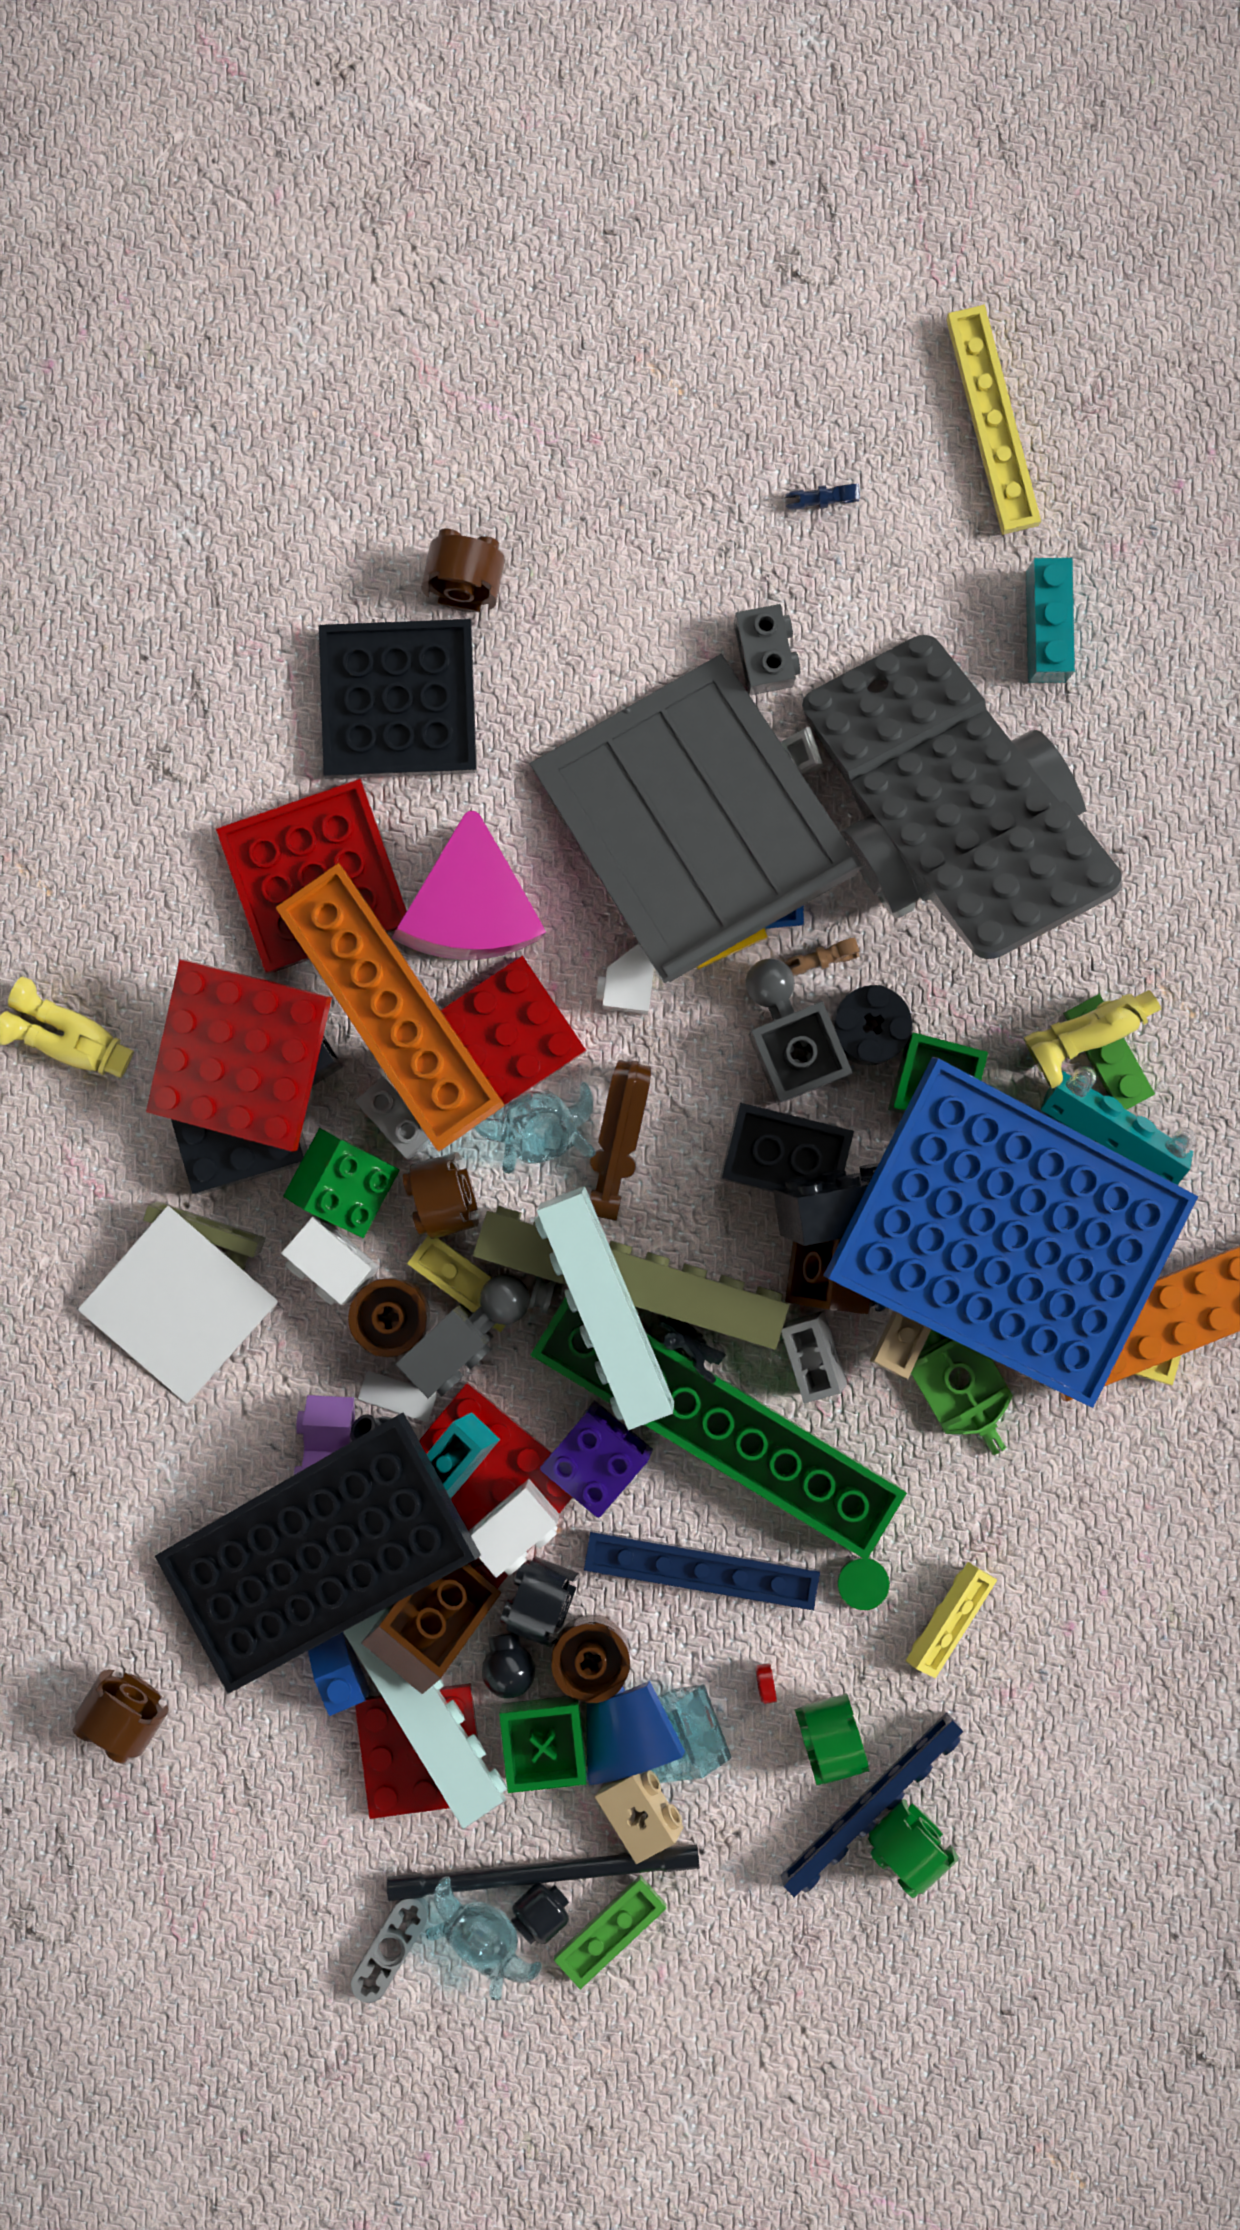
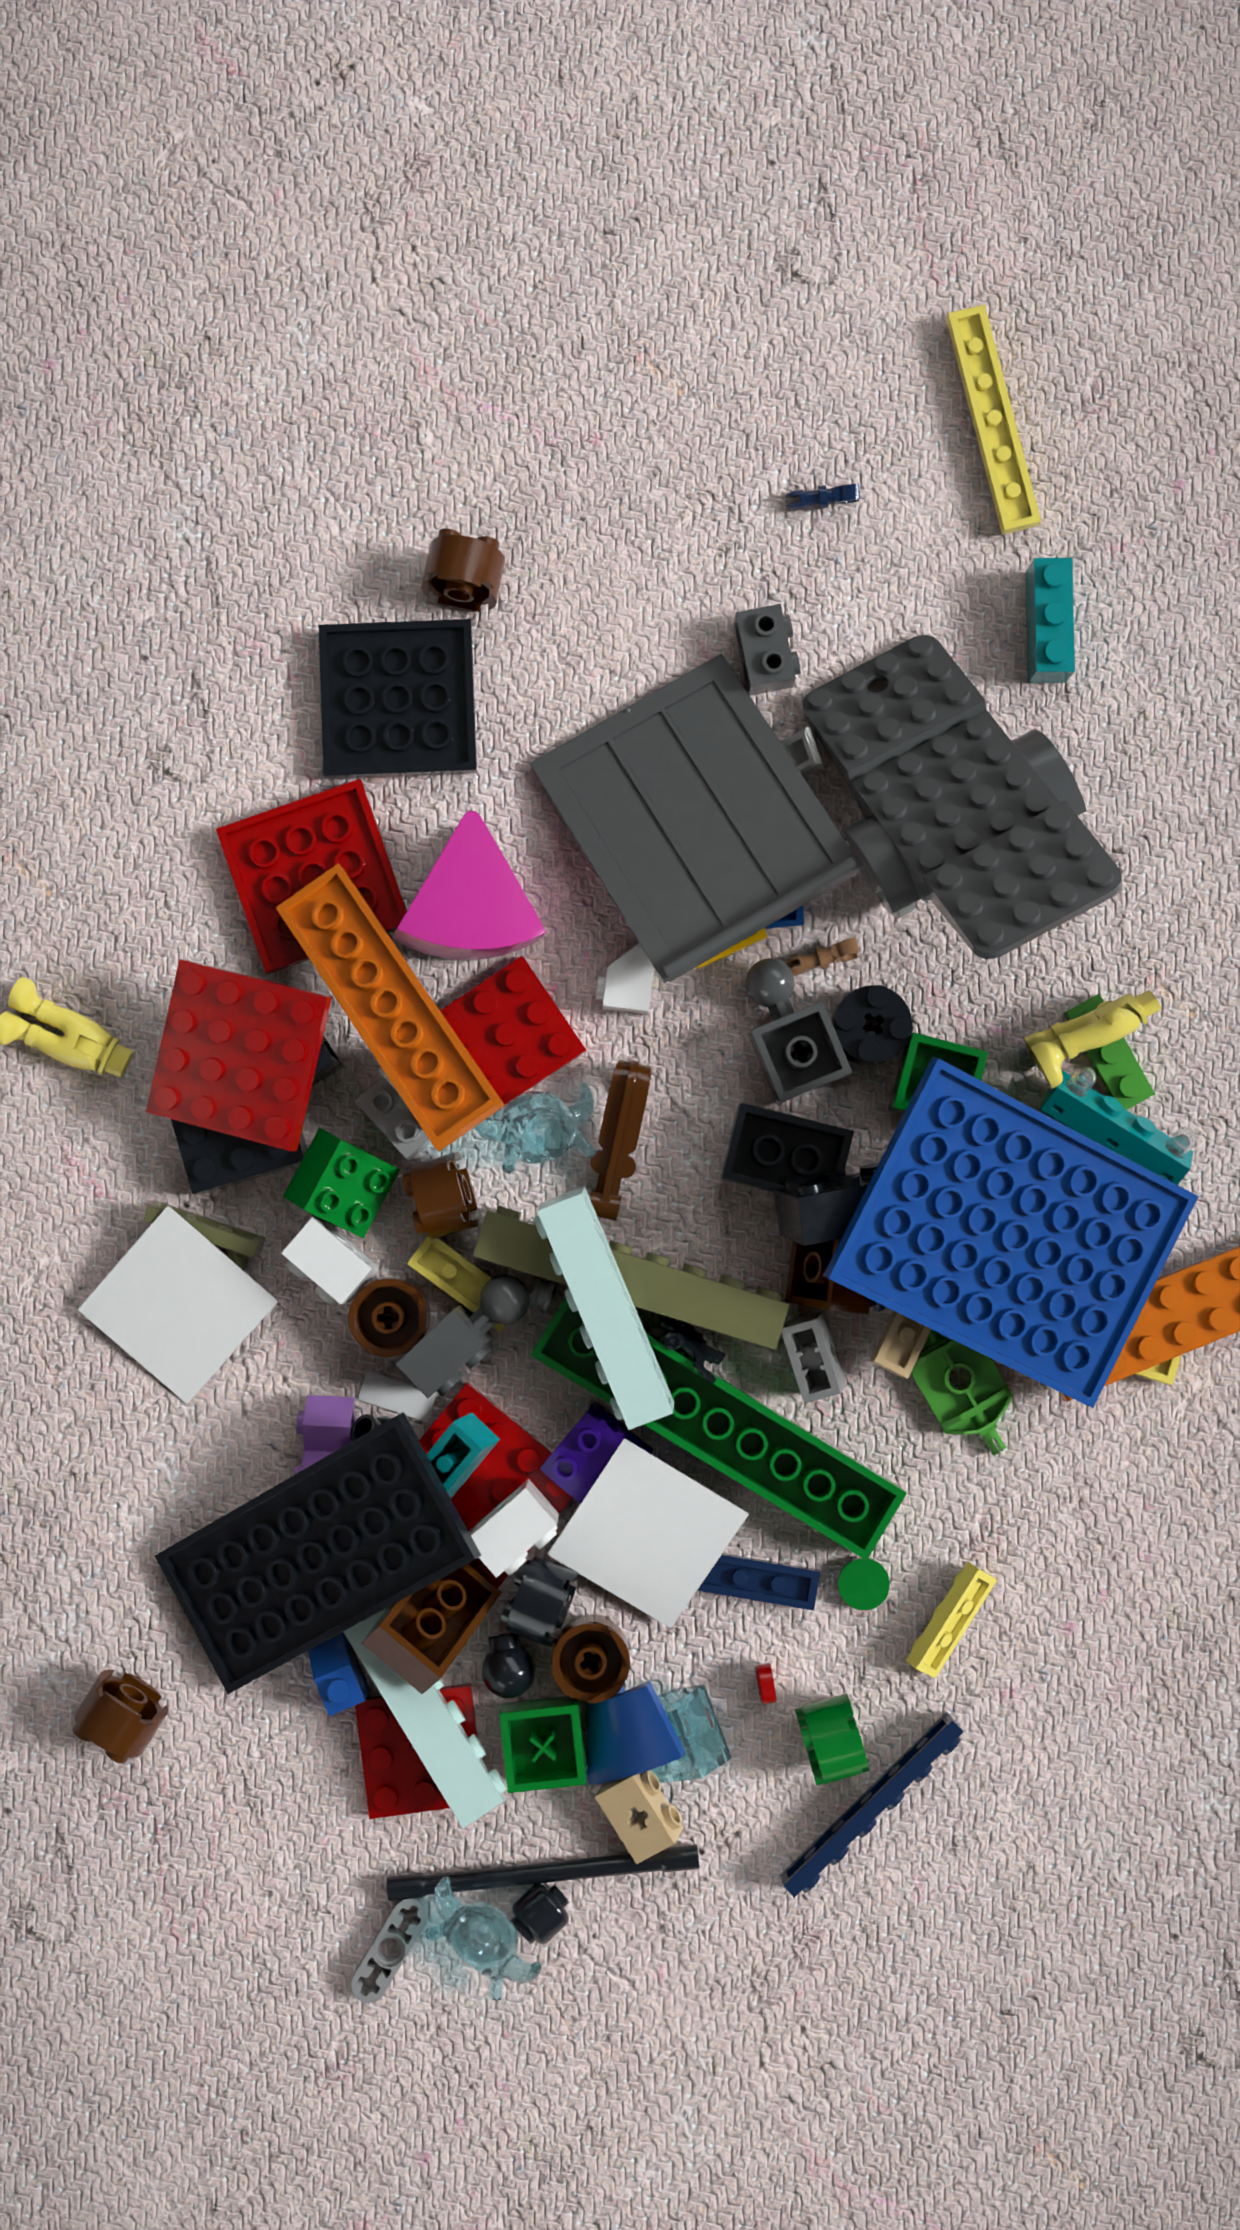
bright green plate [554,1875,667,1990] -> none
green brick [868,1799,958,1898] -> none
none -> white sticker [548,1439,749,1628]

